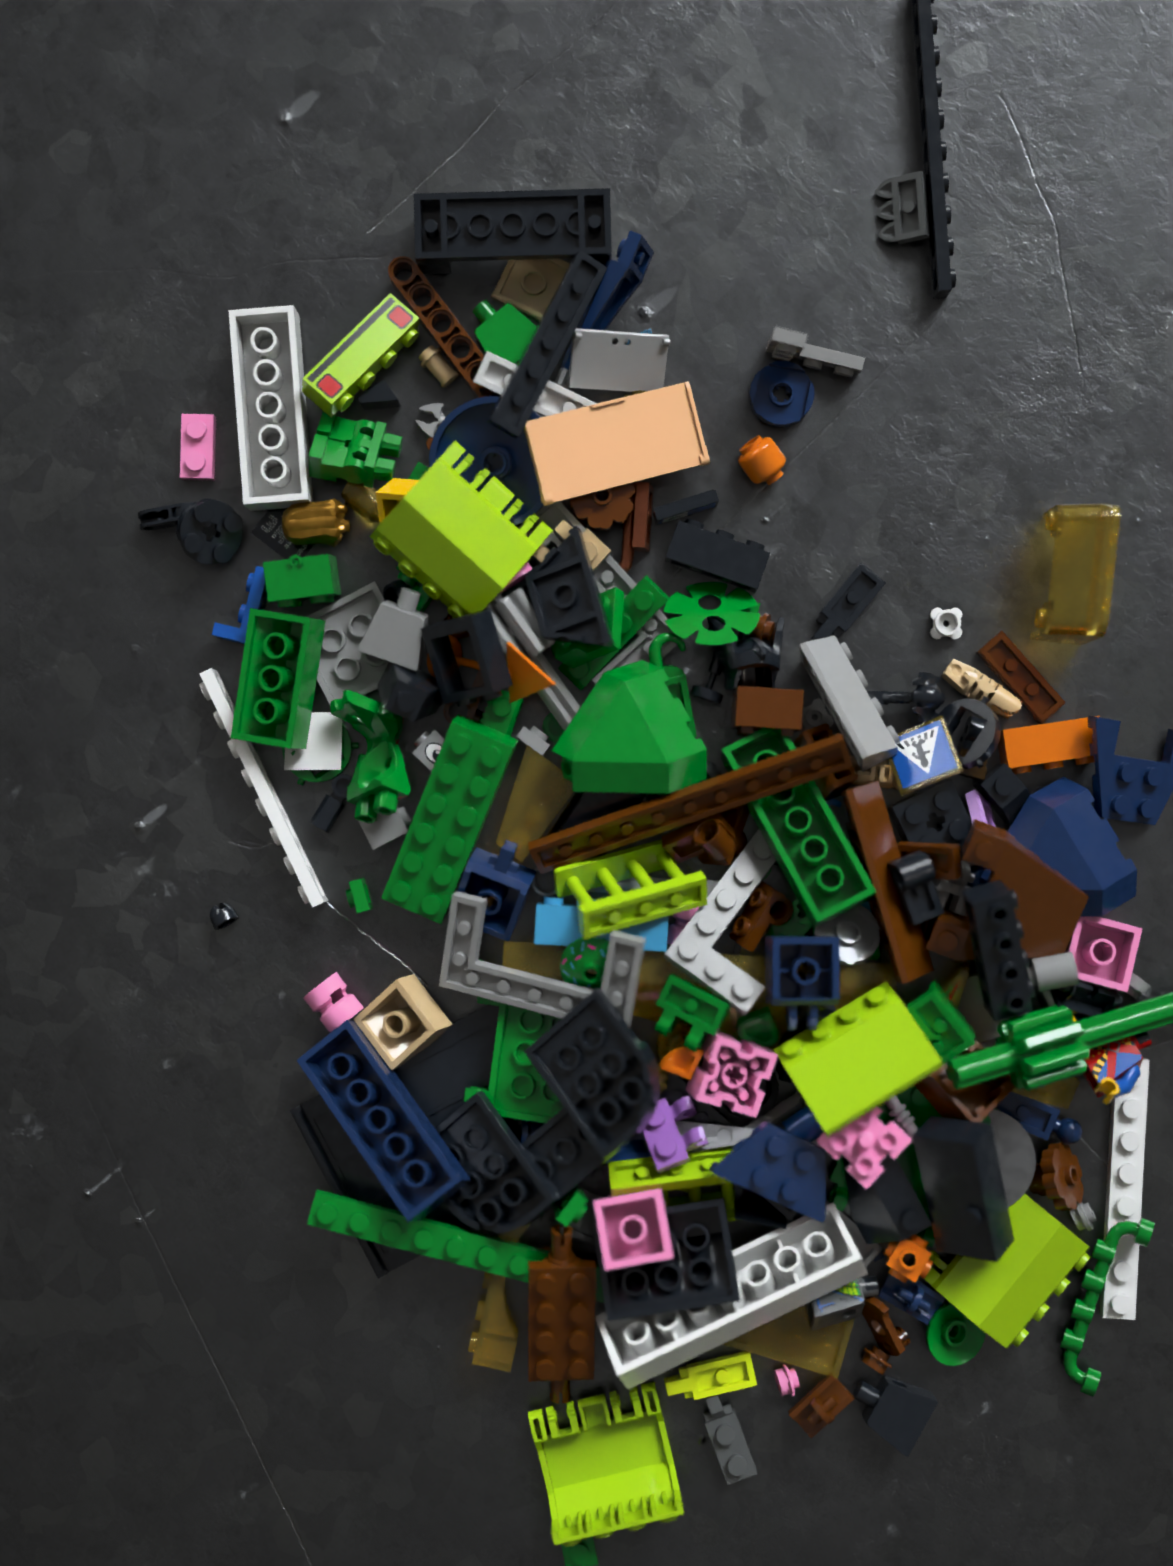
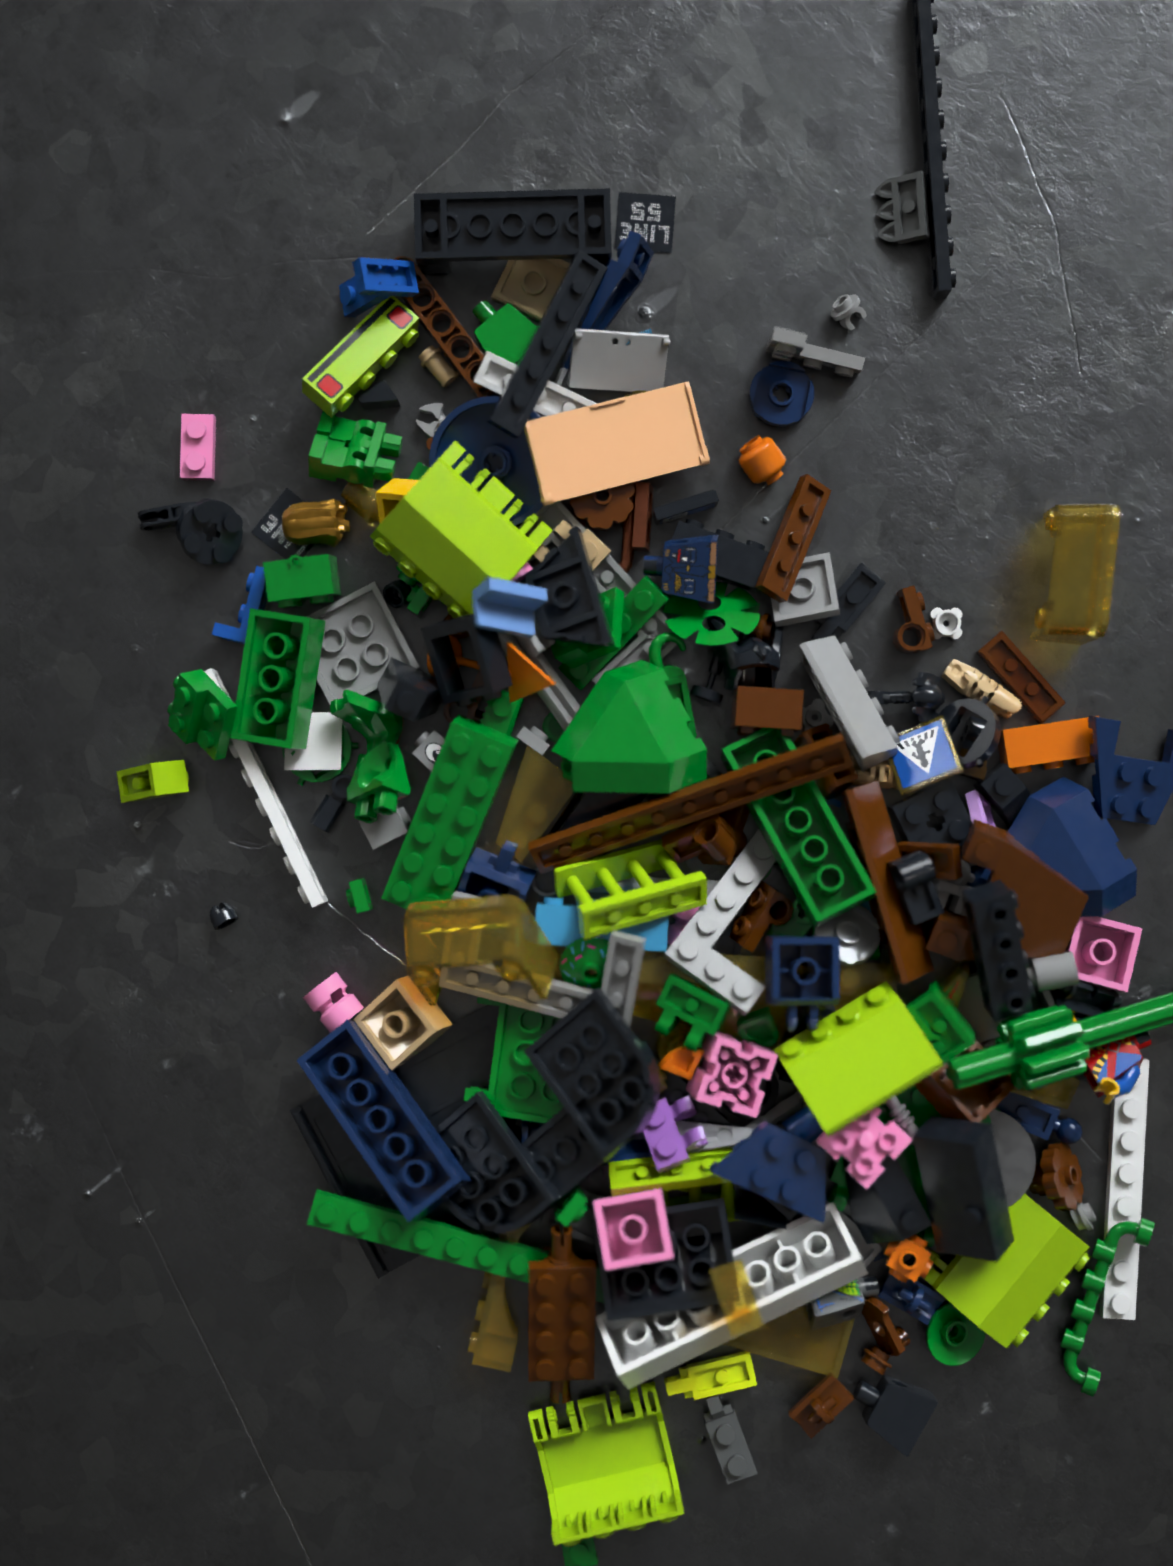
white brick [228,305,314,511] -> none
light grey torso [358,587,429,671] -> none
bright pink plate [774,1364,800,1397] -> none
light grey plate [1127,972,1151,1000] -> none
none -> lime slope [116,760,189,803]
none -> green plate [167,669,238,761]
none -> blue bracket [339,257,419,317]
none -> clear yellow windscreen [403,895,559,1006]
none -> medium blue panel [472,577,548,638]
none -> black sticker [615,192,676,253]
none -> torso [643,535,718,603]
none -> clear yellow plate [709,1259,764,1337]
none -> reddish brown plate [755,474,832,603]
none -> light grey plate [771,552,841,627]
none -> light grey plate [831,294,867,330]
none -> reddish brown plate [893,585,935,654]

